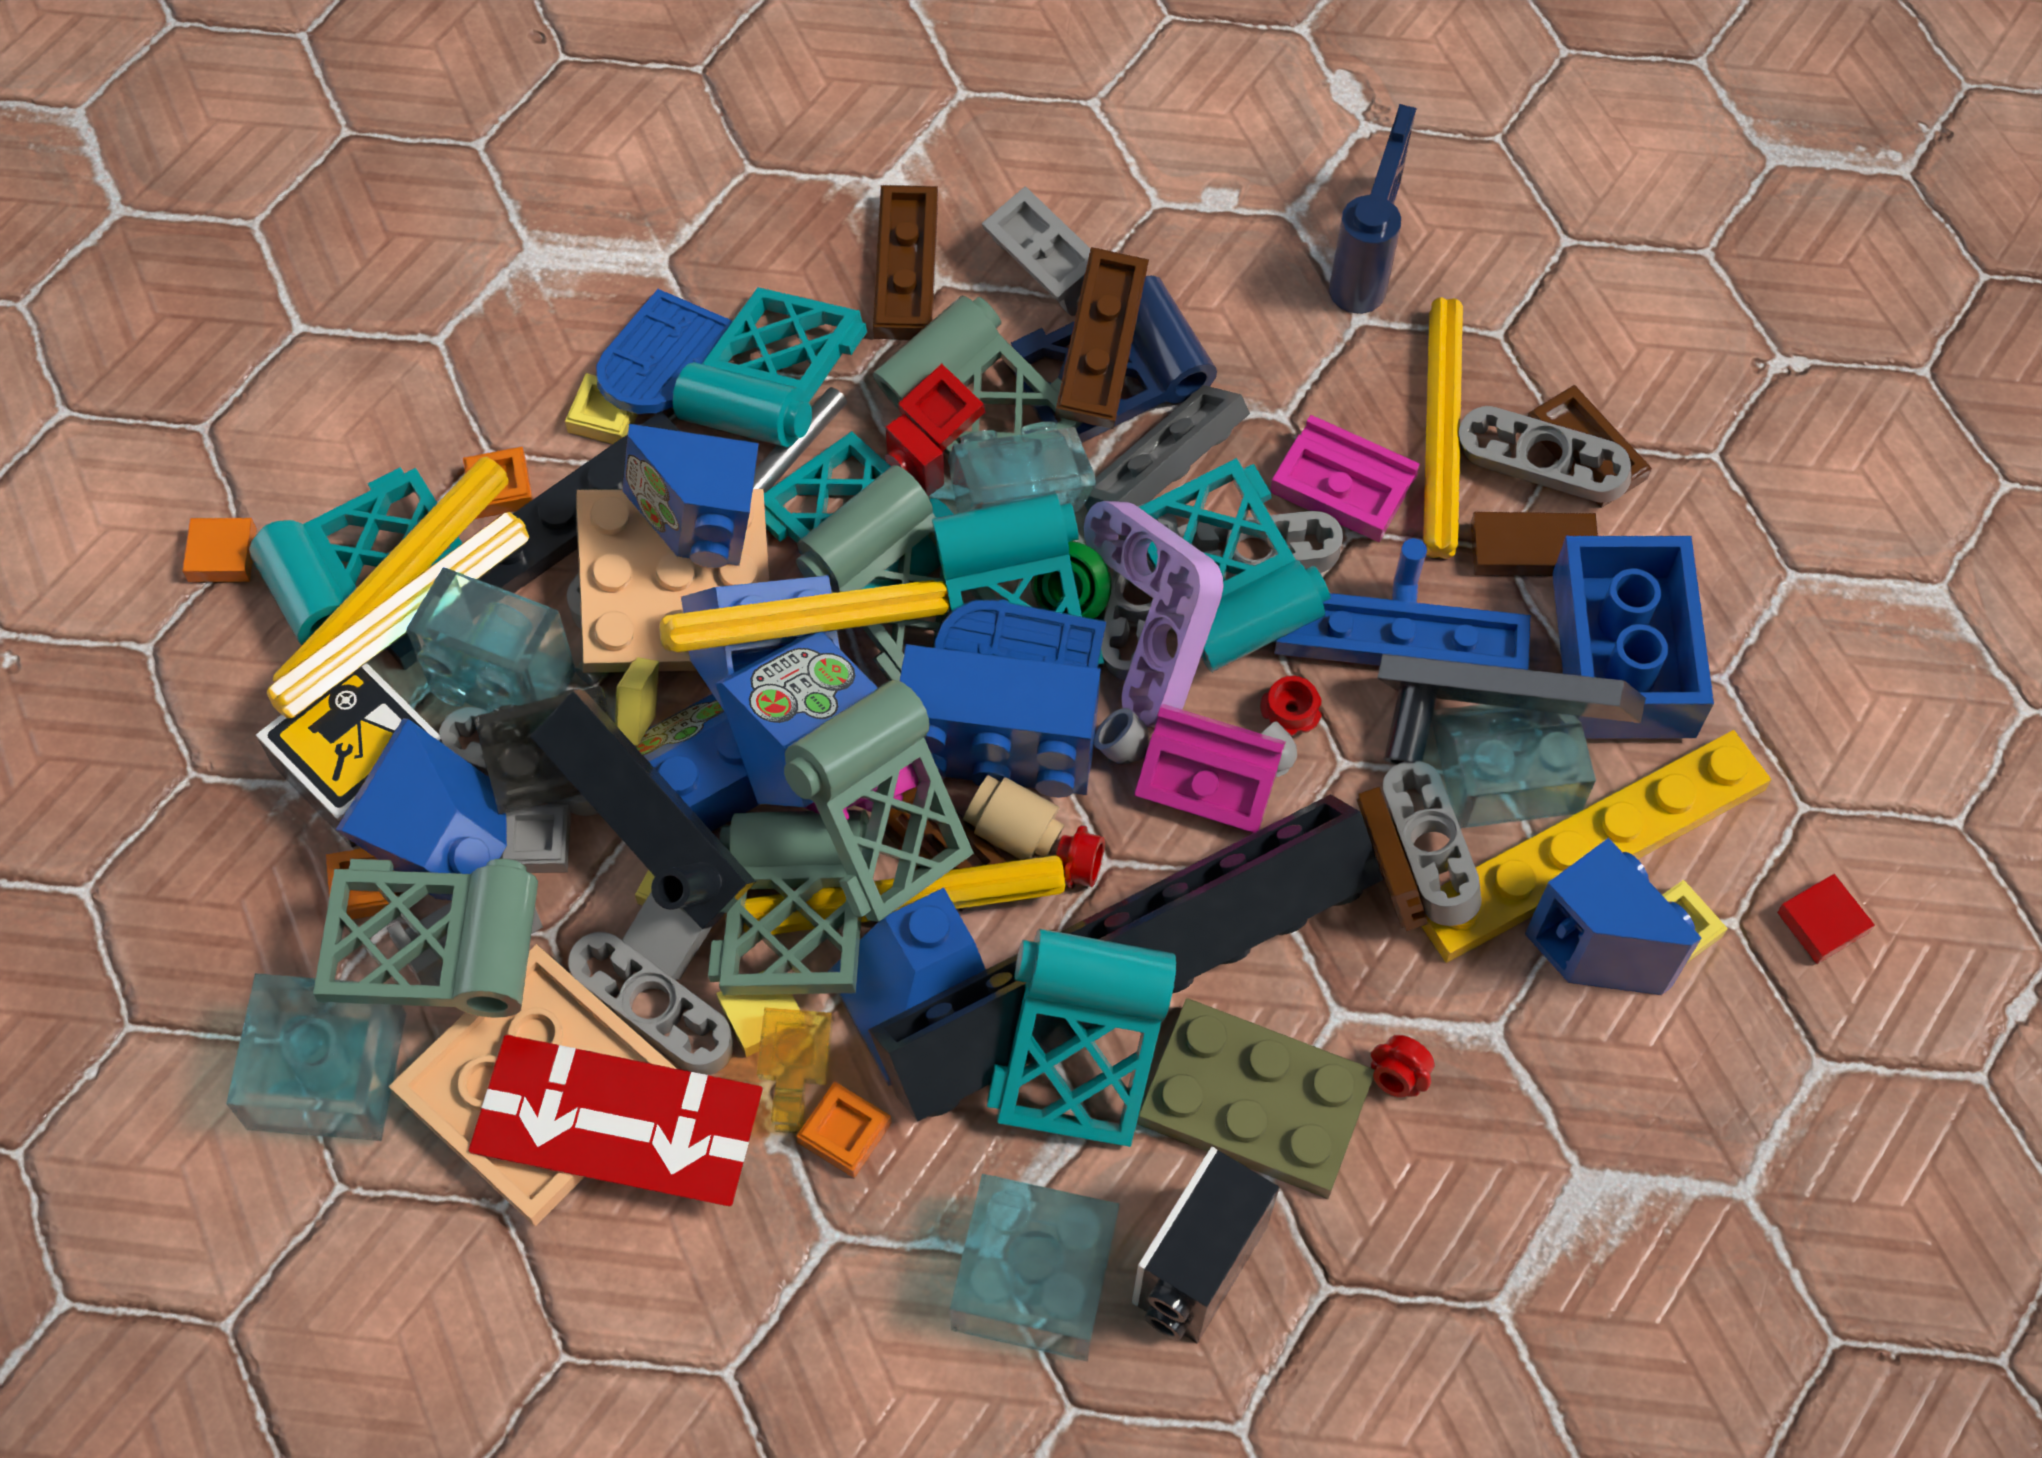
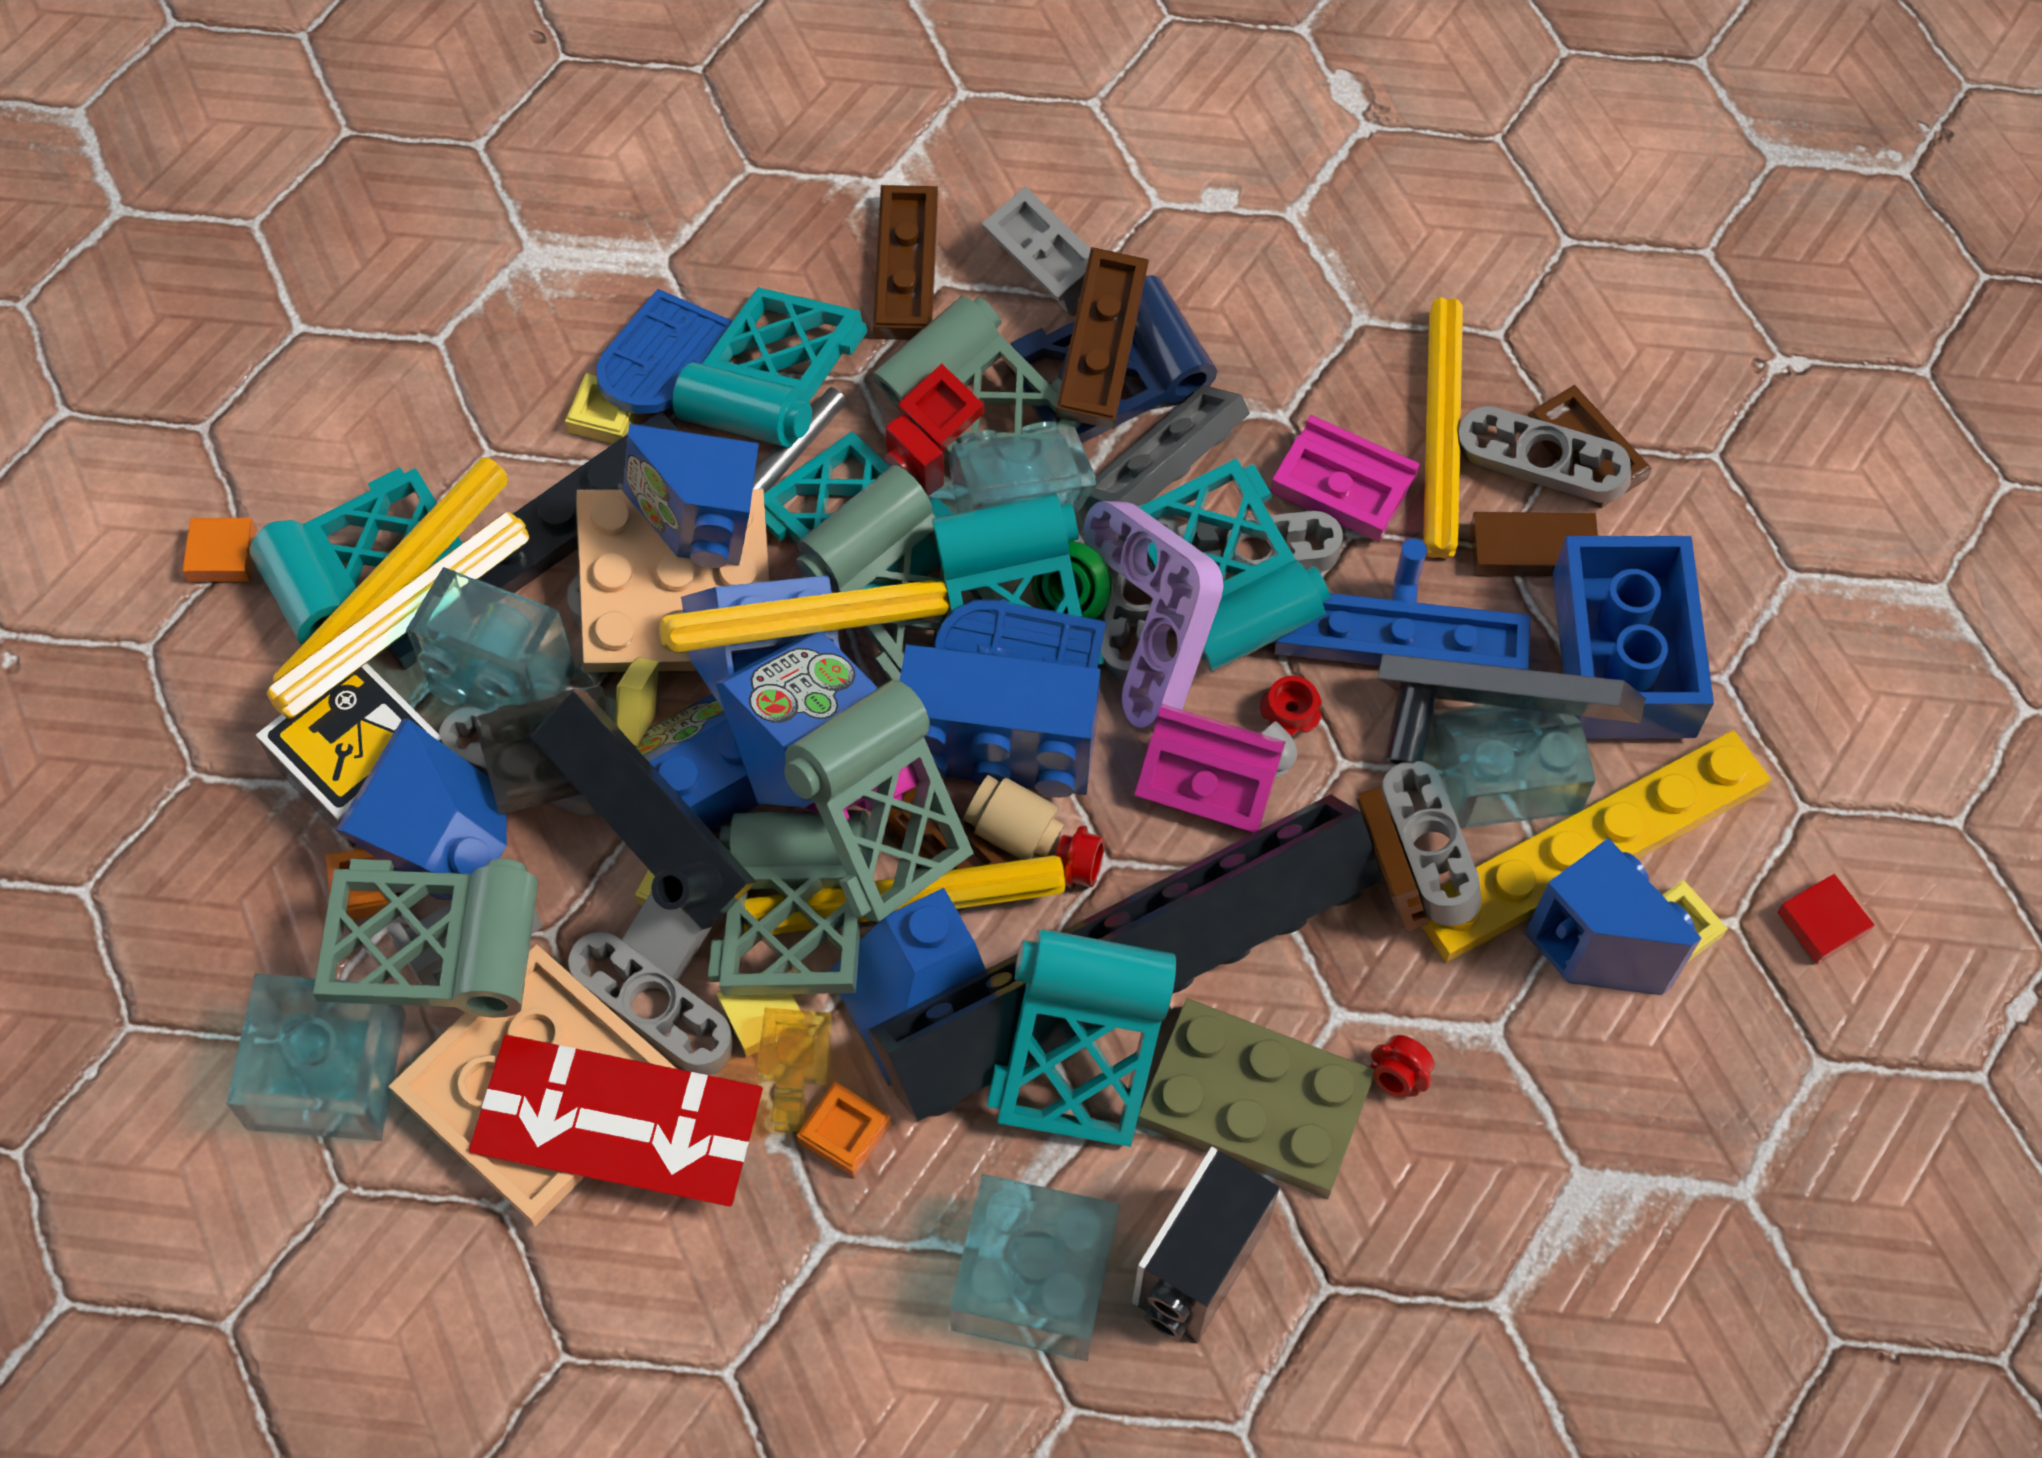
orange tile [463,446,533,519] -> none
light grey tile [500,804,571,873] -> none
light grey hinge [1094,708,1151,765] -> none
dark blue piece [1329,104,1417,314] -> none

